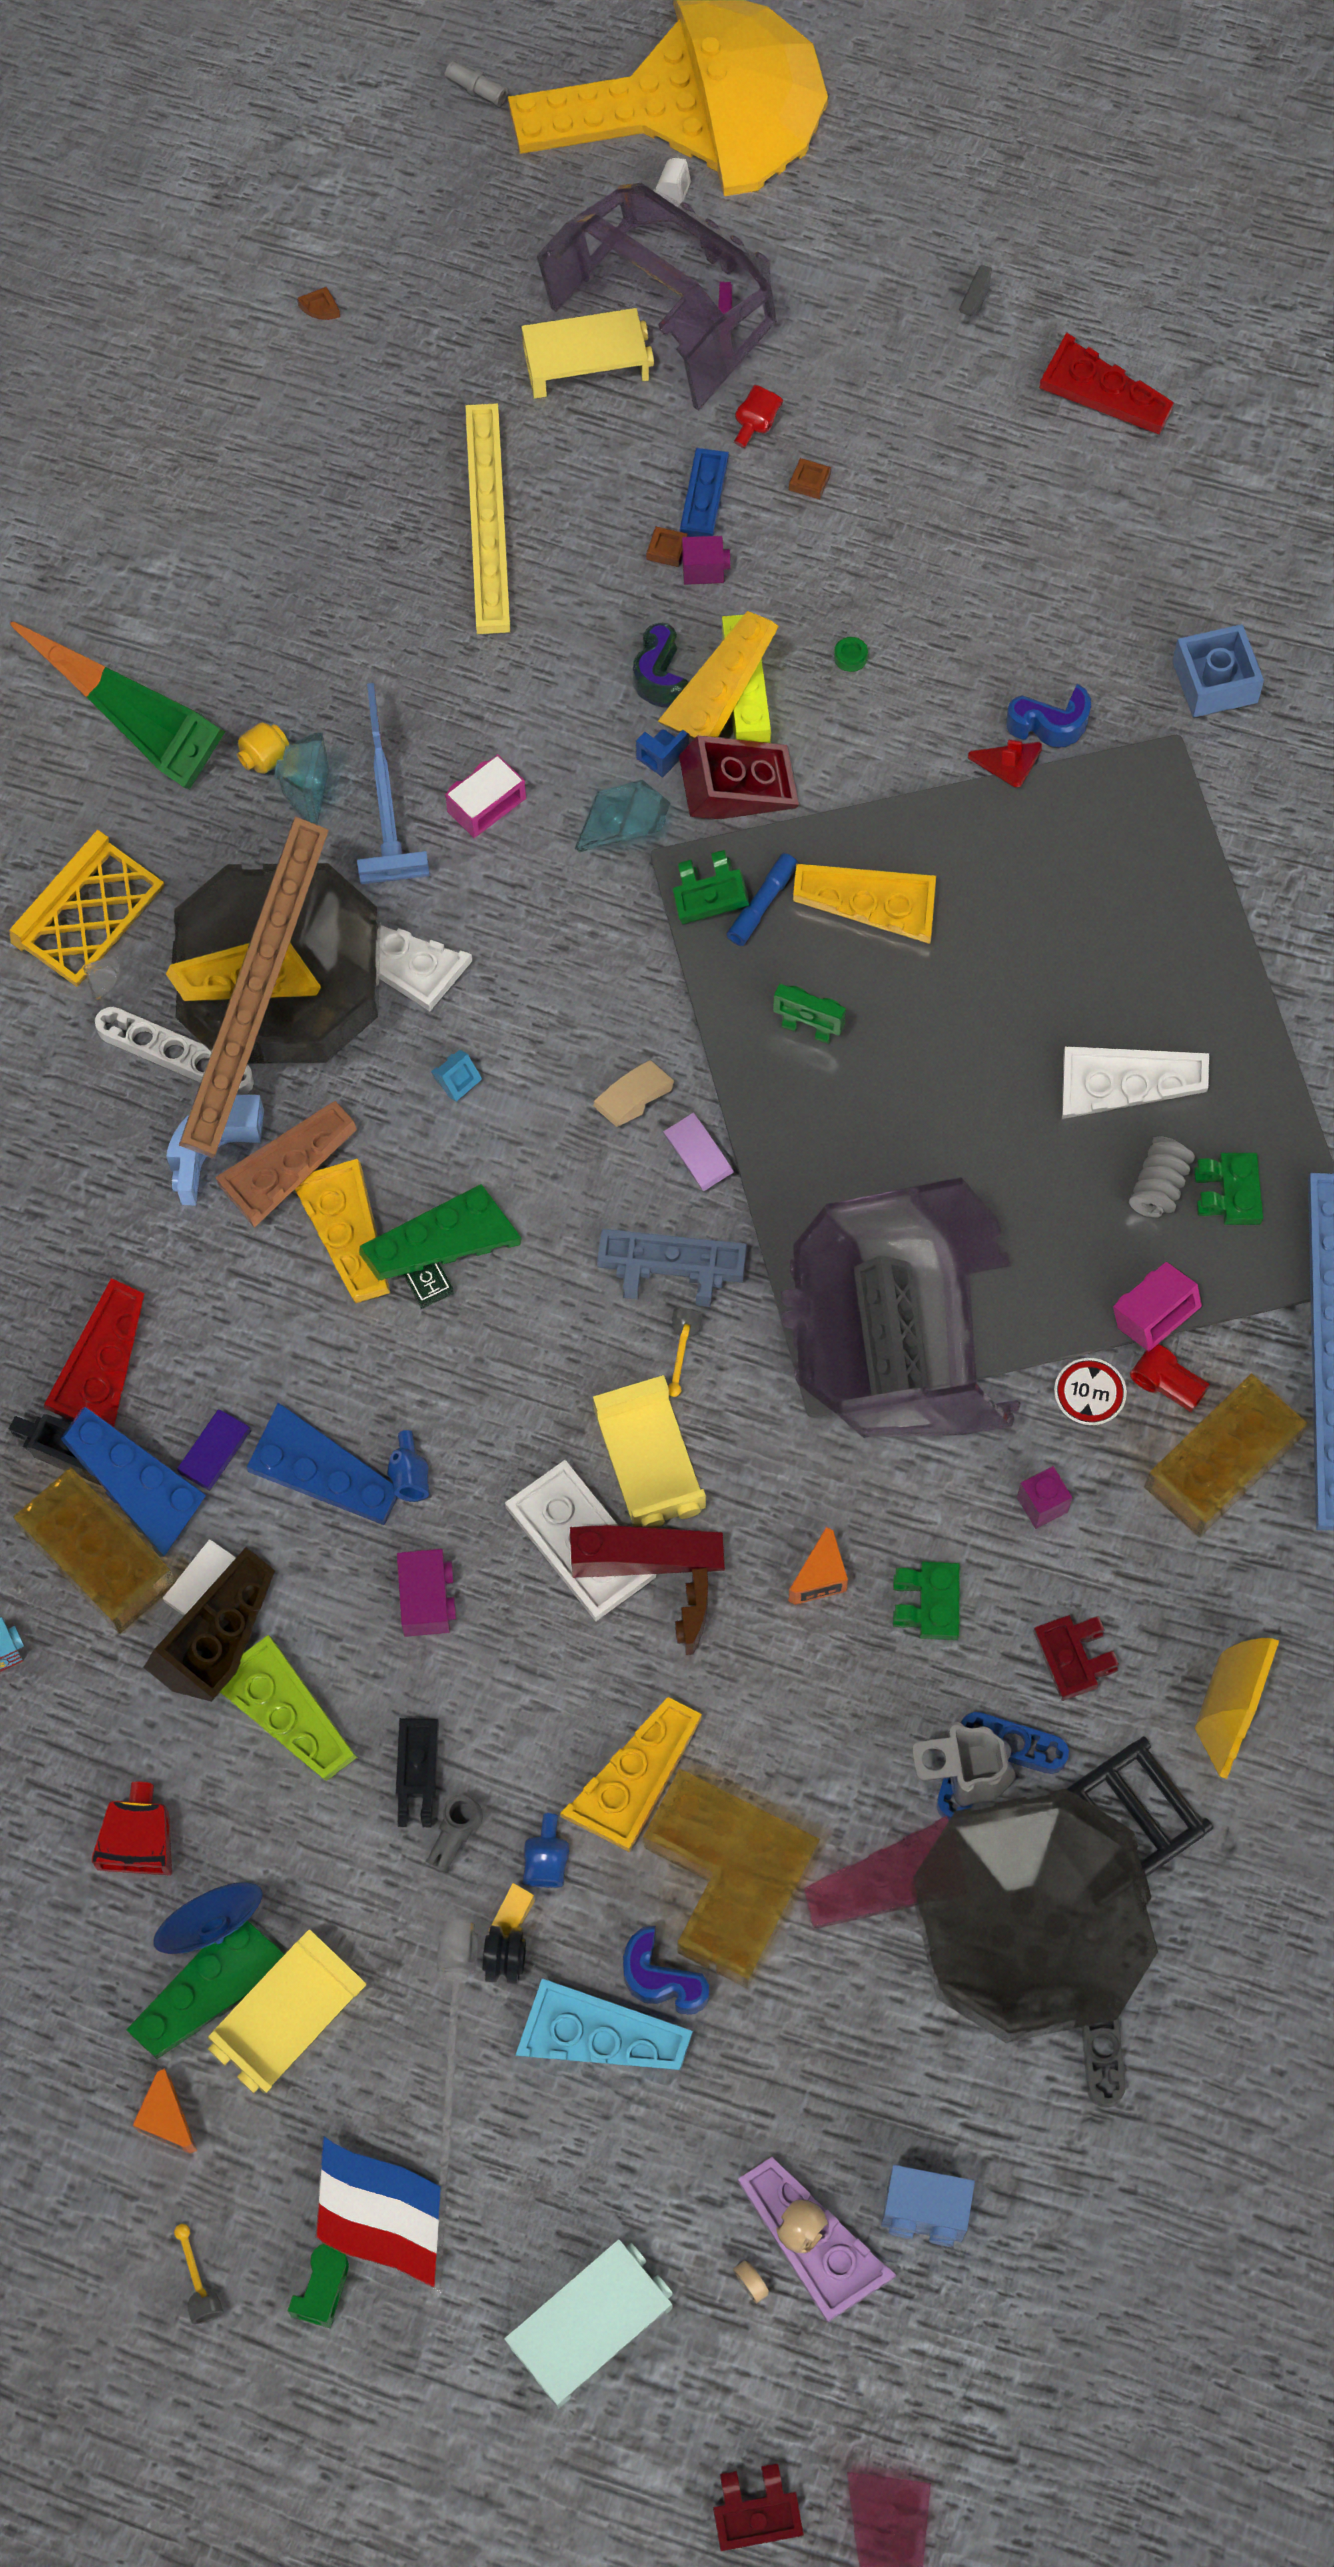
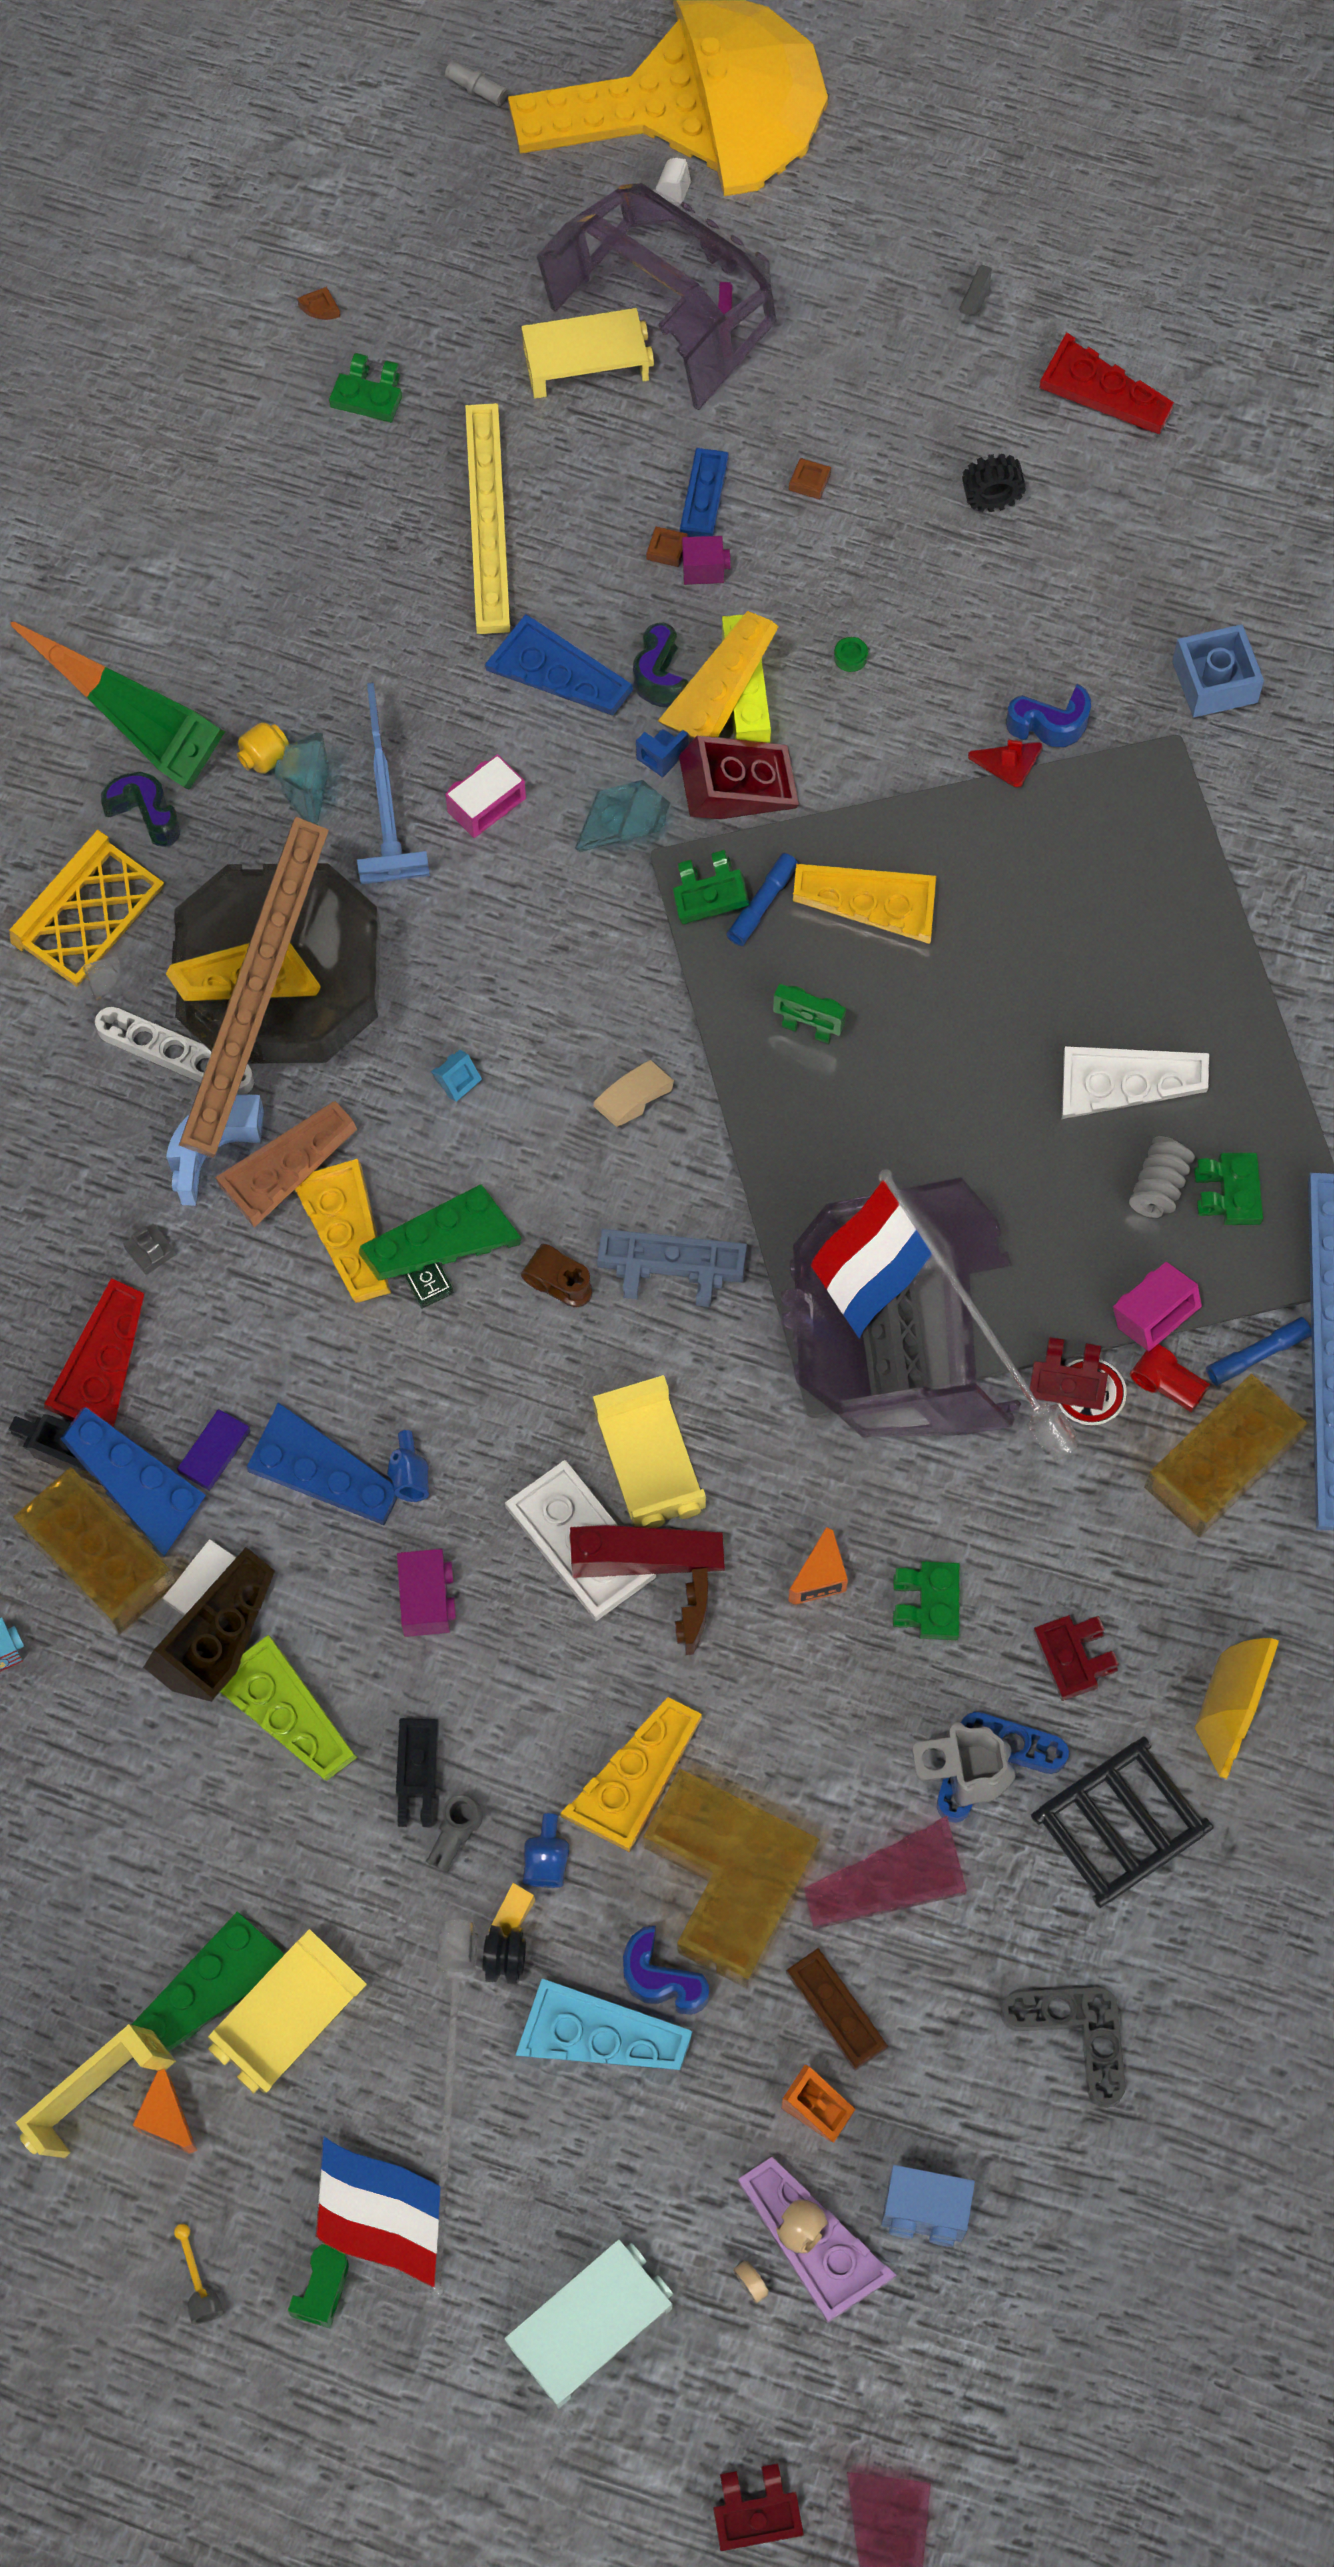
red torso [91,1781,172,1876] -> none
blue hat [153,1882,263,1954] -> none
white wing [317,907,472,1012] -> none
lavender slope [663,1112,734,1191] -> none
hinge [668,1308,702,1397] -> none
red piece [734,385,783,448] -> none
clear smoke windscreen [911,1789,1158,2043] -> none
magenta brick [1017,1466,1073,1529] -> none
none -> light yellow panel [15,2024,176,2158]
none -> animal [101,772,181,847]
none -> flat silver tile [123,1223,176,1275]
none -> green plate [329,353,402,423]
none -> blue wing [485,614,633,715]
none -> reddish brown piece [521,1244,592,1307]
none -> orange slope [781,2065,855,2143]
none -> reddish brown tile [786,1948,888,2071]
none -> flag [811,1169,1079,1461]
none -> black tyre [962,454,1026,512]
none -> dark red plate [1028,1337,1108,1411]
none -> blue piece [1206,1317,1311,1386]

